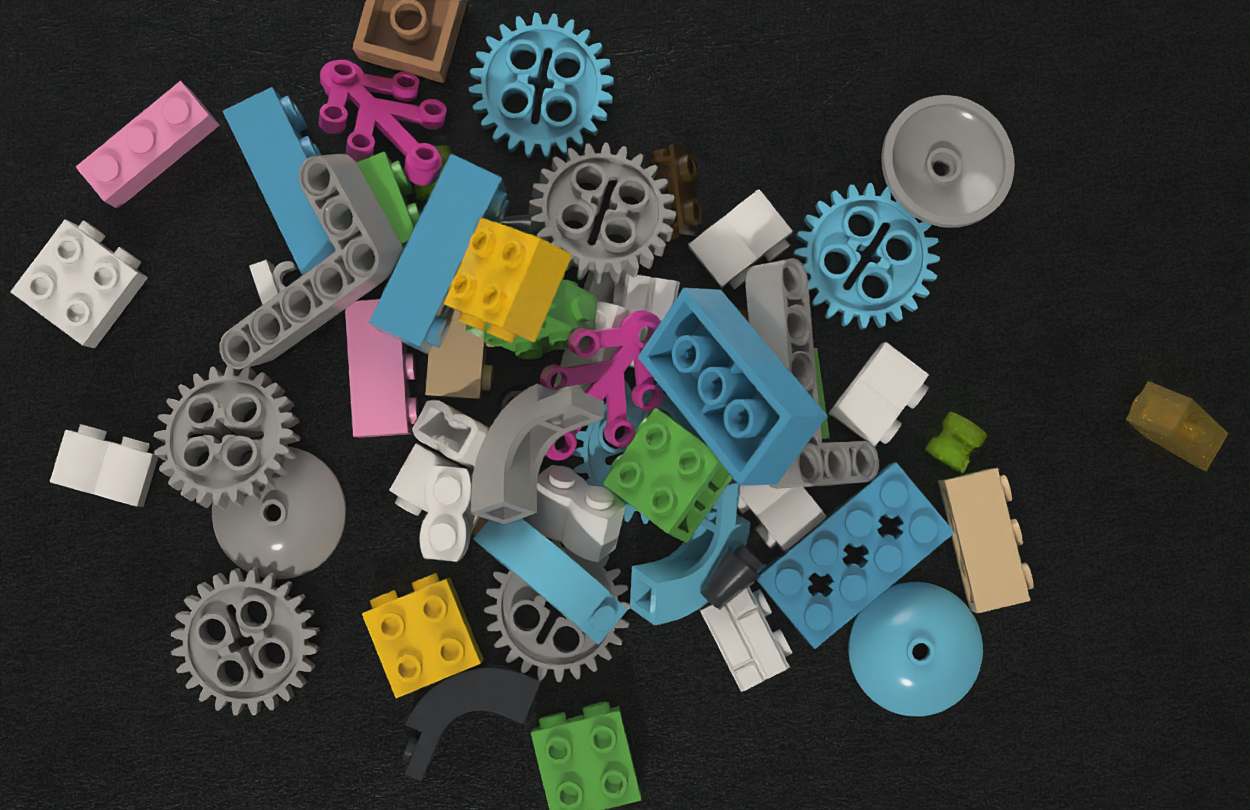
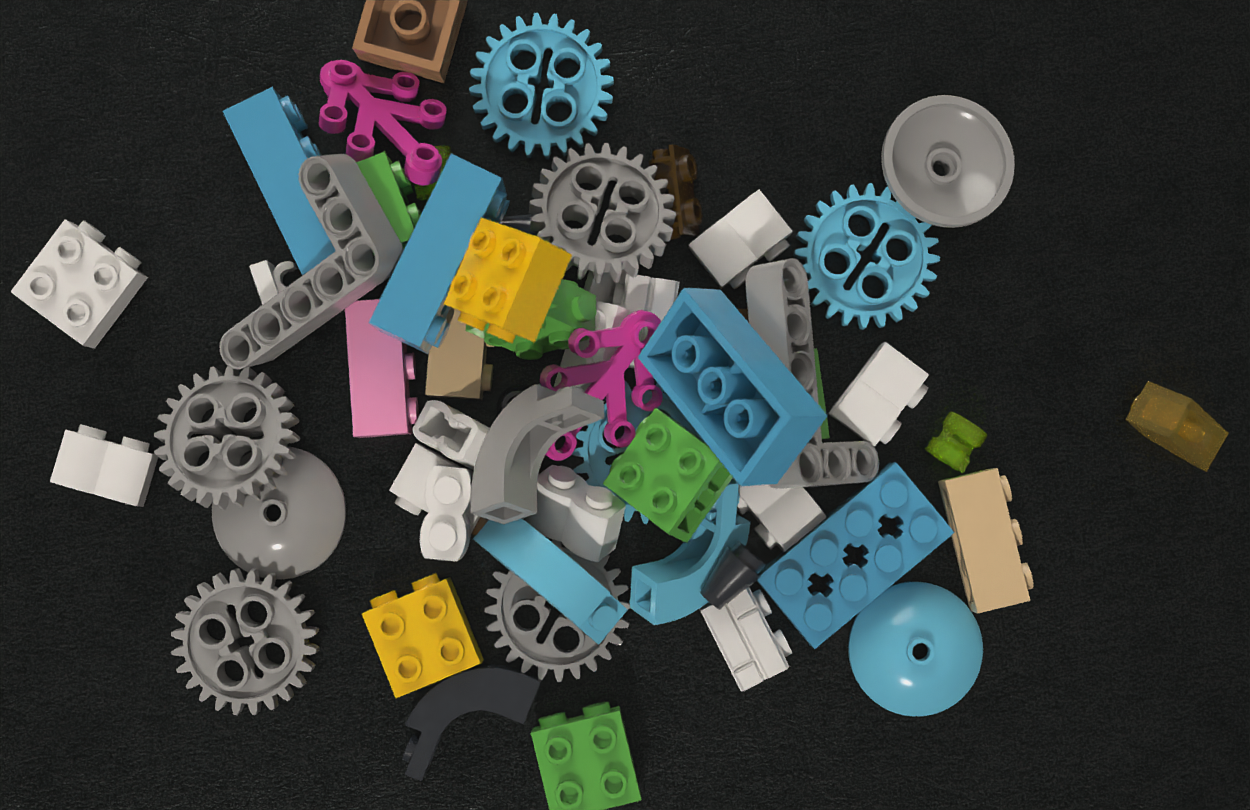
bright pink brick [76,81,219,209] -> none

